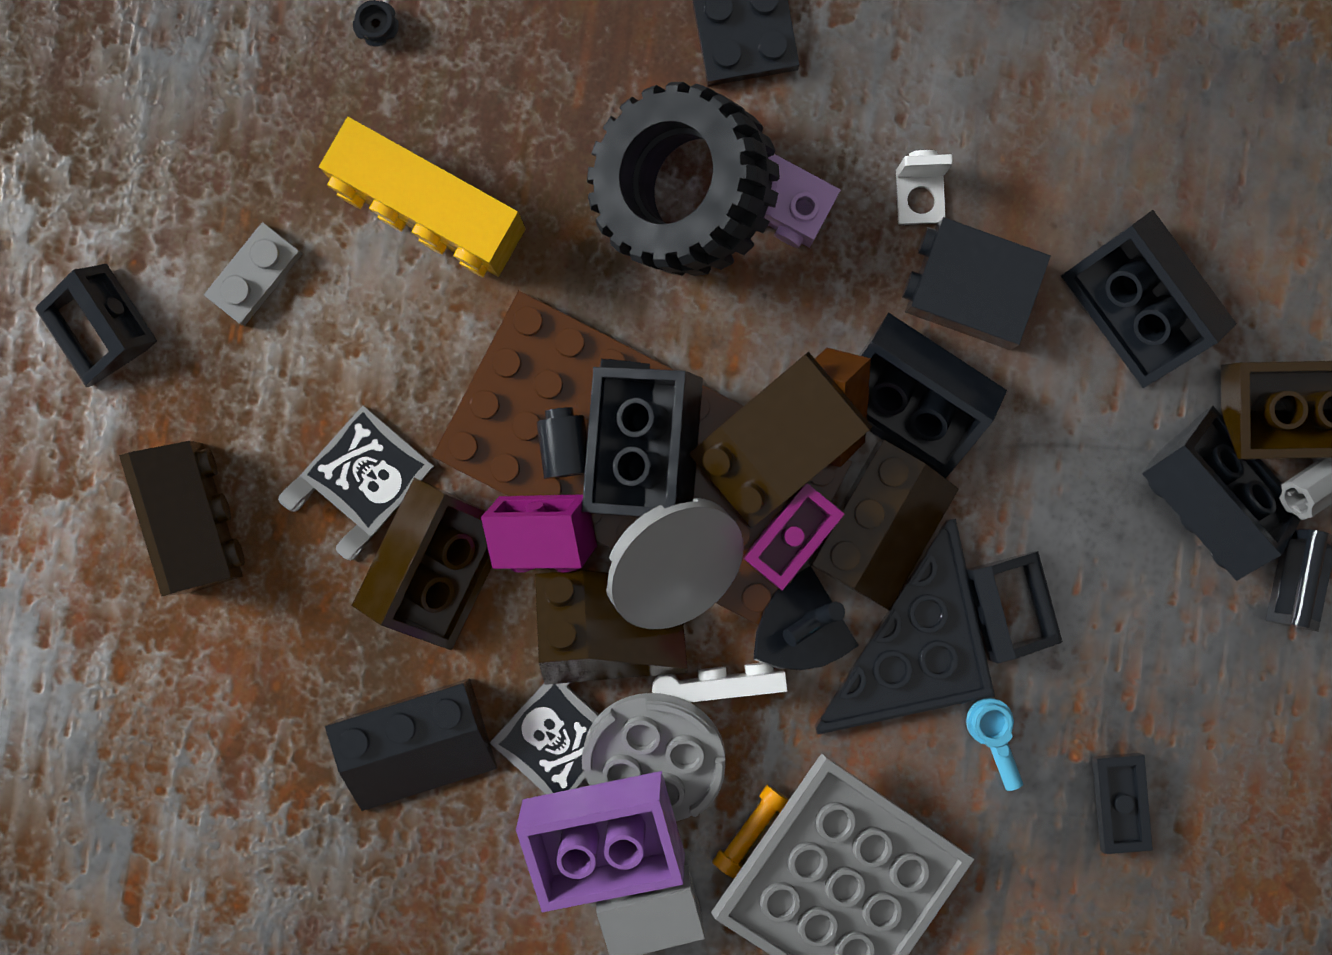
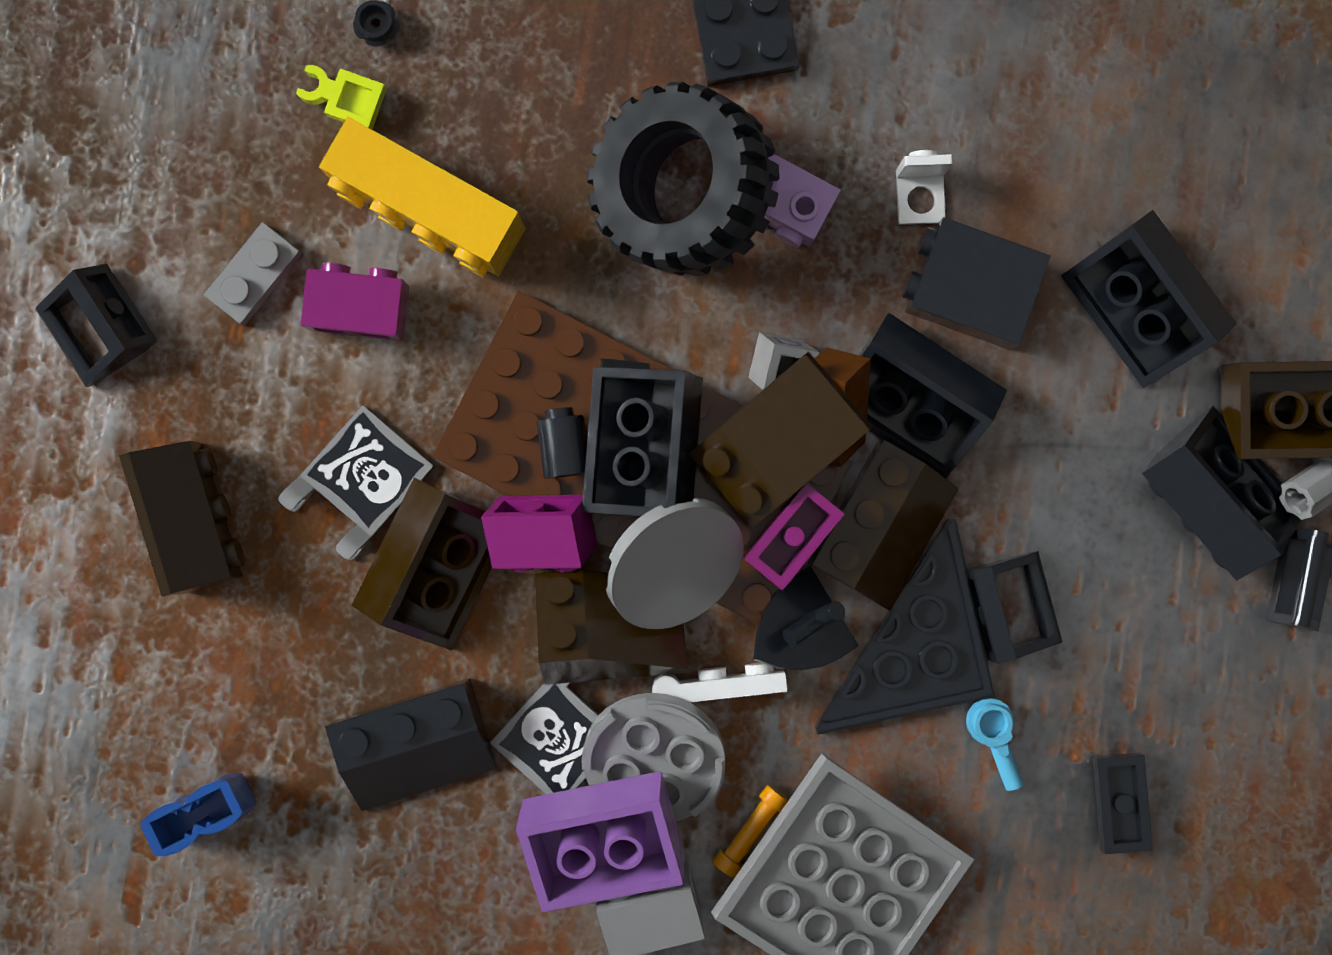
none -> blue brick [140,773,257,856]
none -> neon yellow plate [296,65,387,130]
none -> magenta brick [300,263,409,341]
none -> light grey brick [748,332,820,390]

